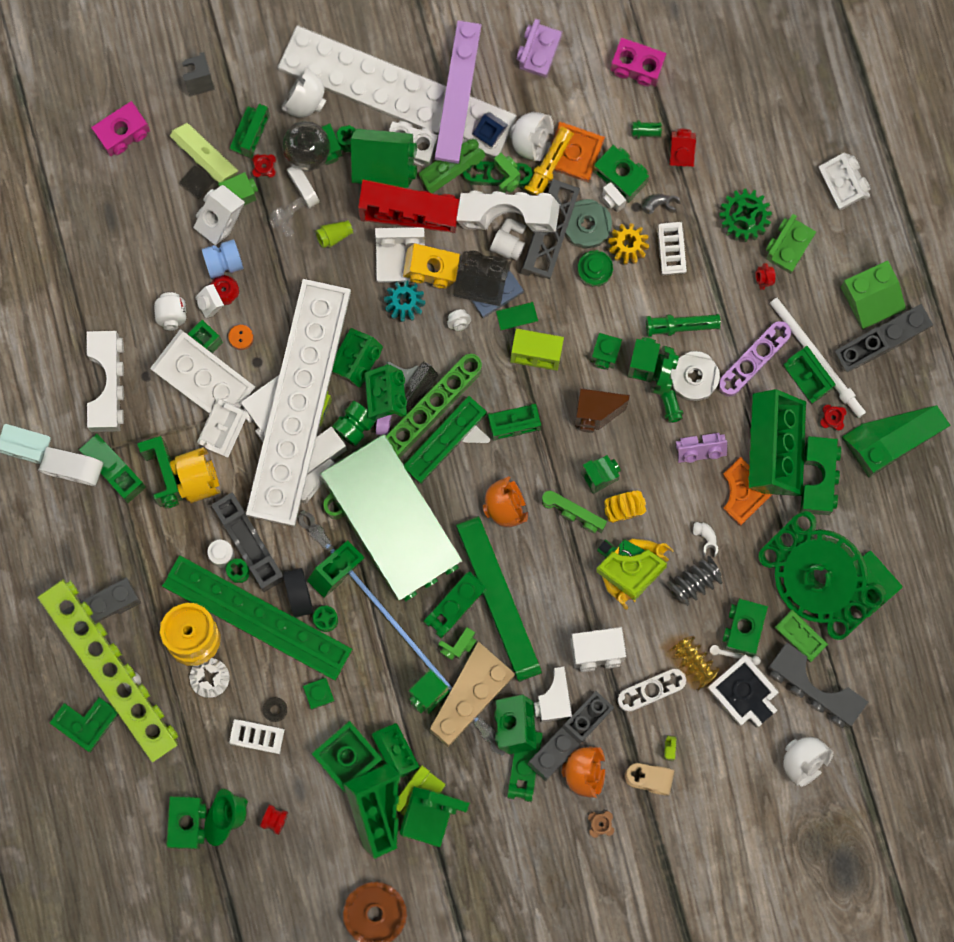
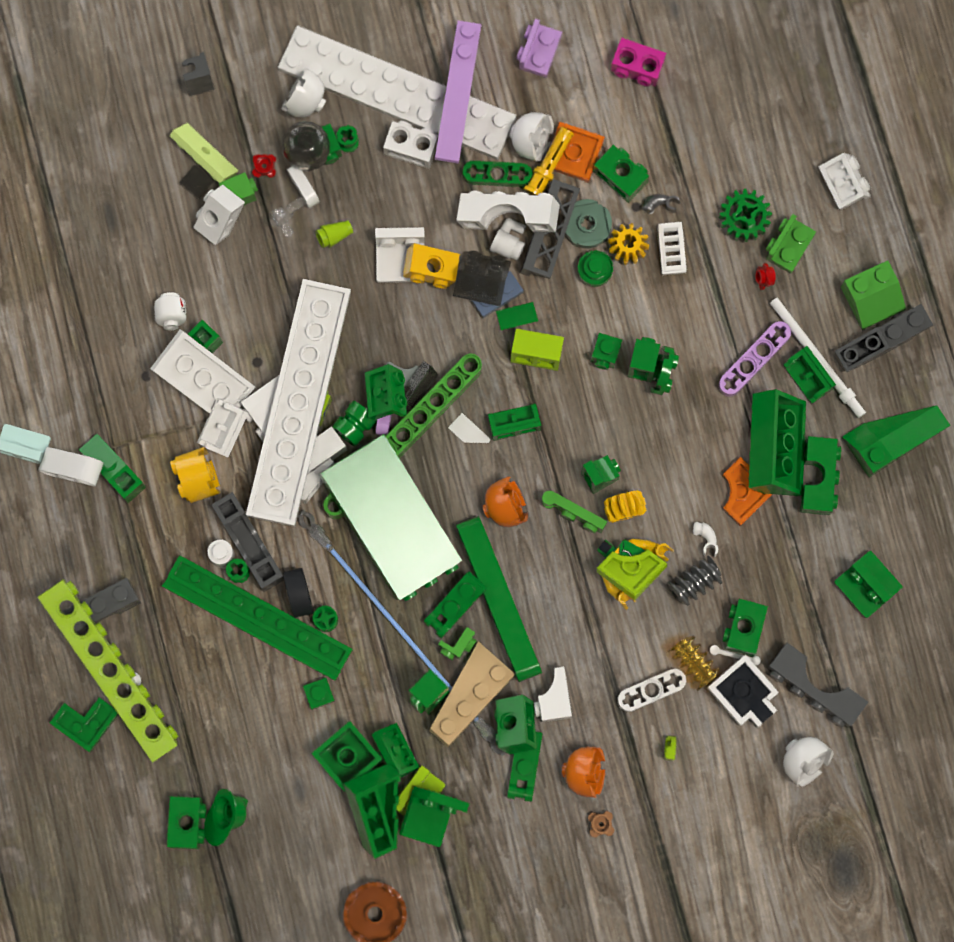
white arch [87,331,124,432] -> none
dark pink brick [91,101,150,157] -> none
green panel [137,436,184,509] -> none
yellow wheel [160,603,221,666] -> none
white gear [189,658,229,698] -> none
white plate [195,284,224,318] -> none
light blue wheel [202,239,243,279] -> none
red plate [210,275,239,305] -> none
orange tile [229,325,254,350] -> none
white slope [229,719,285,754] -> none
green bracket [230,104,270,158] -> none
red wheel [260,805,289,835] -> none
clear smoke plate [263,697,288,722] -> none
green arch [307,540,365,598] -> none
green bracket [332,328,383,388] -> none
green brick [351,129,417,188] -> none
red wedge [358,180,460,233] -> none
teal gear [384,280,425,322] -> none
green plate [404,396,487,484] -> none
bright green hinge [418,138,485,193] -> none
white plate [447,309,471,331] -> none
dark blue slope [472,112,508,147] -> none
bright green bracket [494,153,520,193] -> none
dark grey slope [527,691,614,782] -> none
white brick [570,627,626,672] -> none
reddish brown slope [575,388,630,433] -> none
white plate [602,182,626,213] -> none
tan piece [624,763,674,796] -> none
green pin [631,120,662,139] -> none
green pin [646,314,721,338] -> none
green pin [660,390,684,423] -> none
red bracket [670,129,696,167] -> none
white plate [670,351,720,401] -> none
lavender hinge [676,433,727,463] -> none
green piece [758,511,886,640] -> none
bright green plate [775,610,828,662] -> none
red plate [820,405,847,431] -> none

